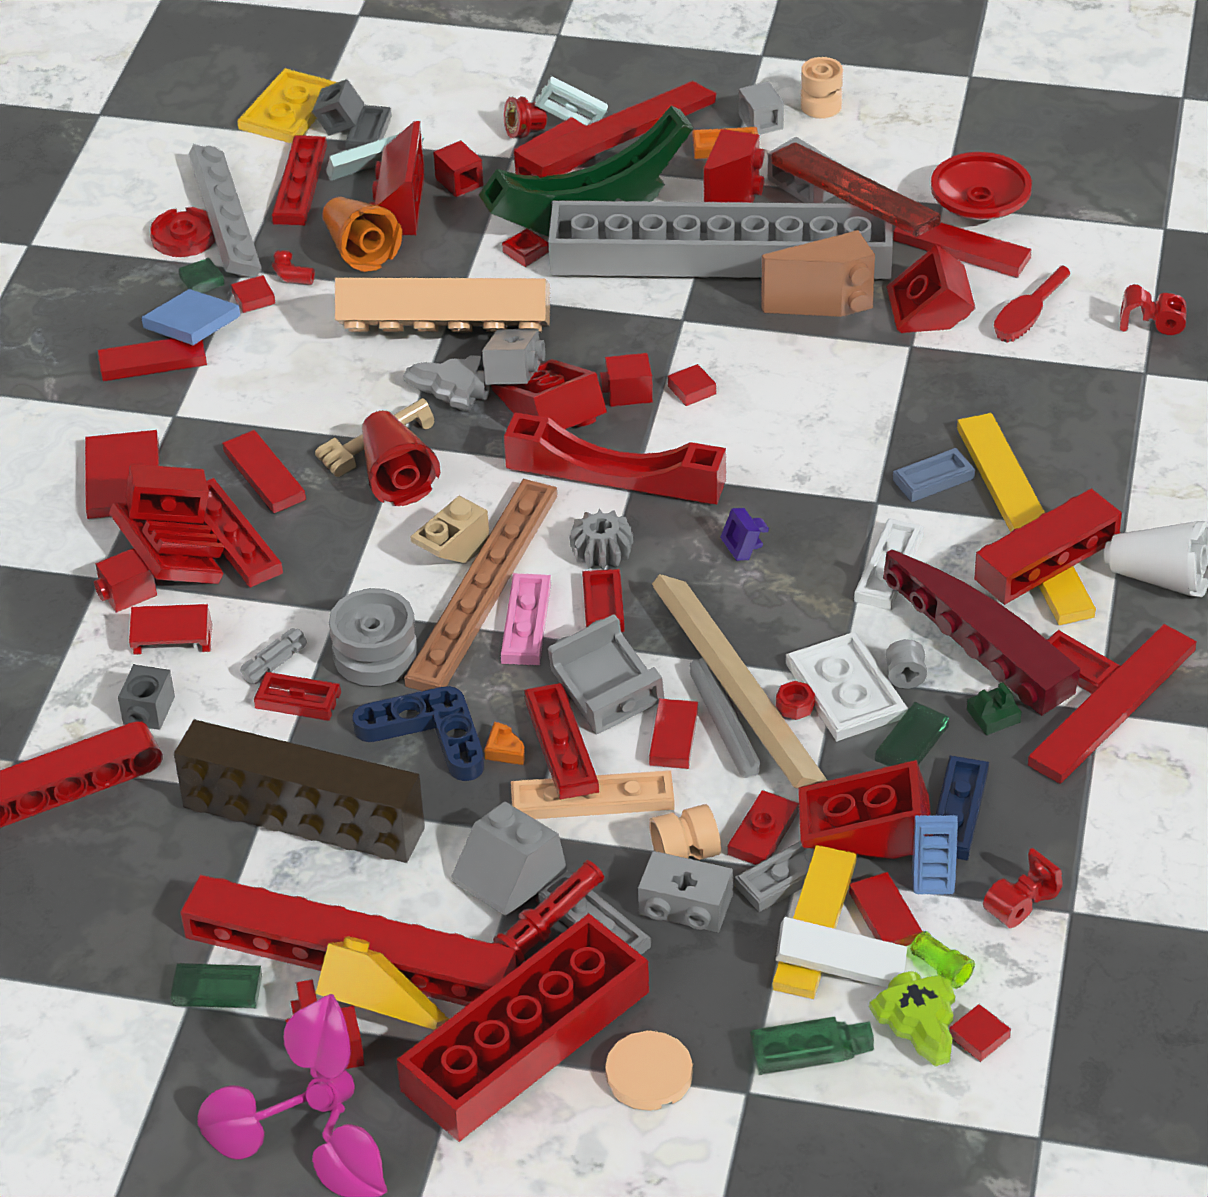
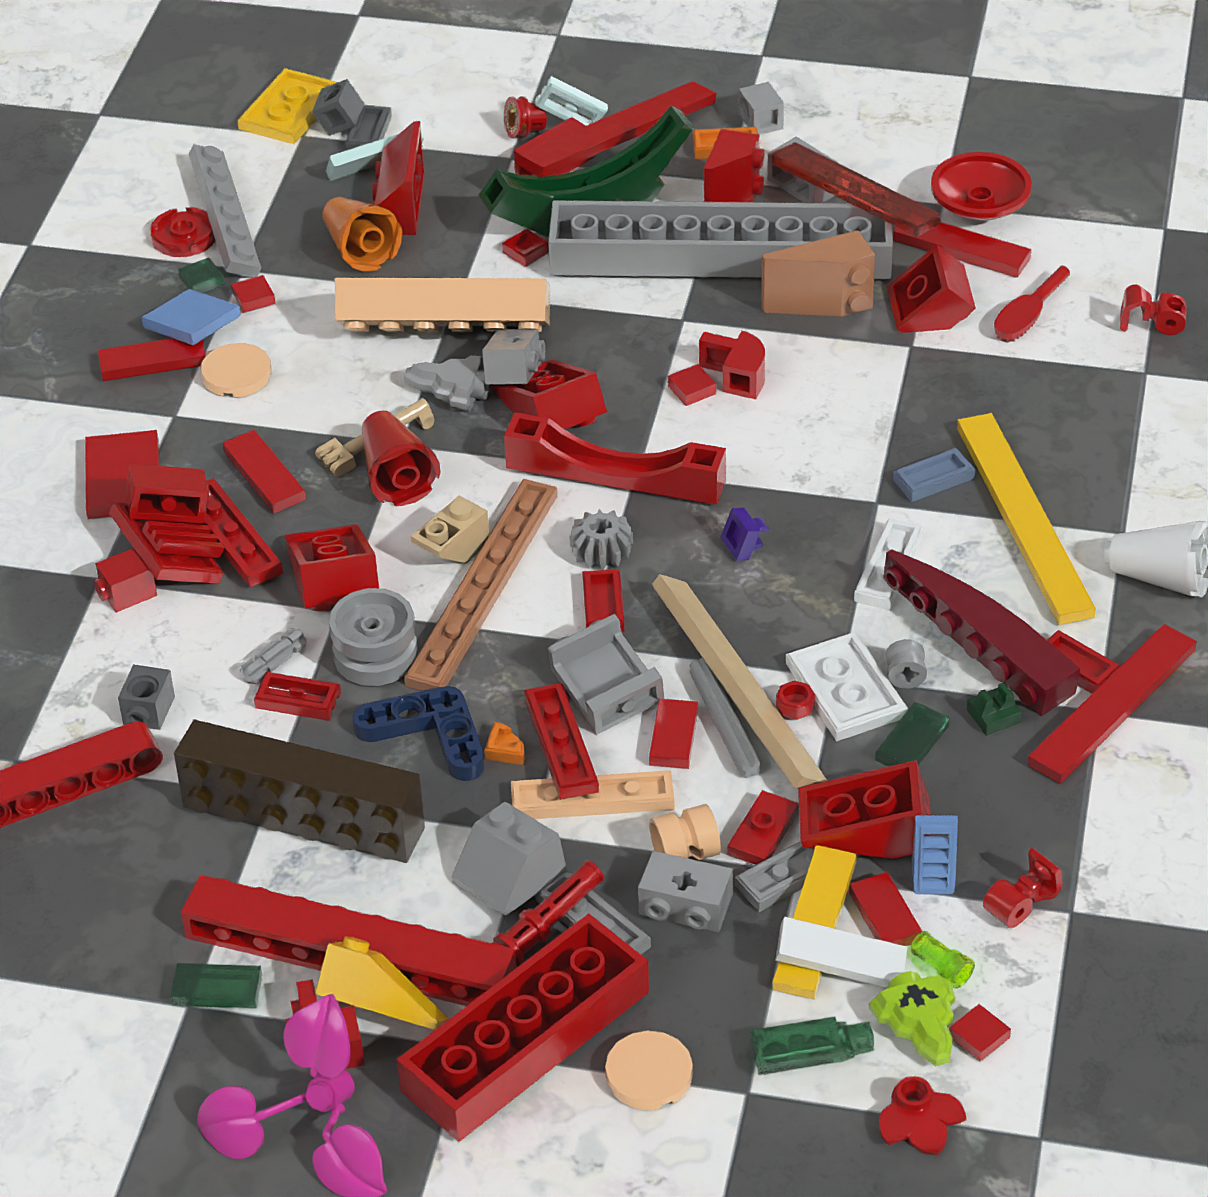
red hinge [129,604,213,655] -> none
red tile [272,135,327,226] -> none
red arm [272,250,315,285] -> none
red brick [433,140,484,197] -> none
bright pink tile [501,573,551,665] -> none
red brick [600,353,653,407] -> none
light nougat wheel [801,57,843,118] -> none
dark blue tile [933,755,989,861] -> none
red brick [974,488,1122,605] -> none
none -> light nougat tile [201,343,271,397]
none -> red slope [284,524,379,611]
none -> red brick [699,331,765,400]
none -> red plate [879,1076,967,1155]

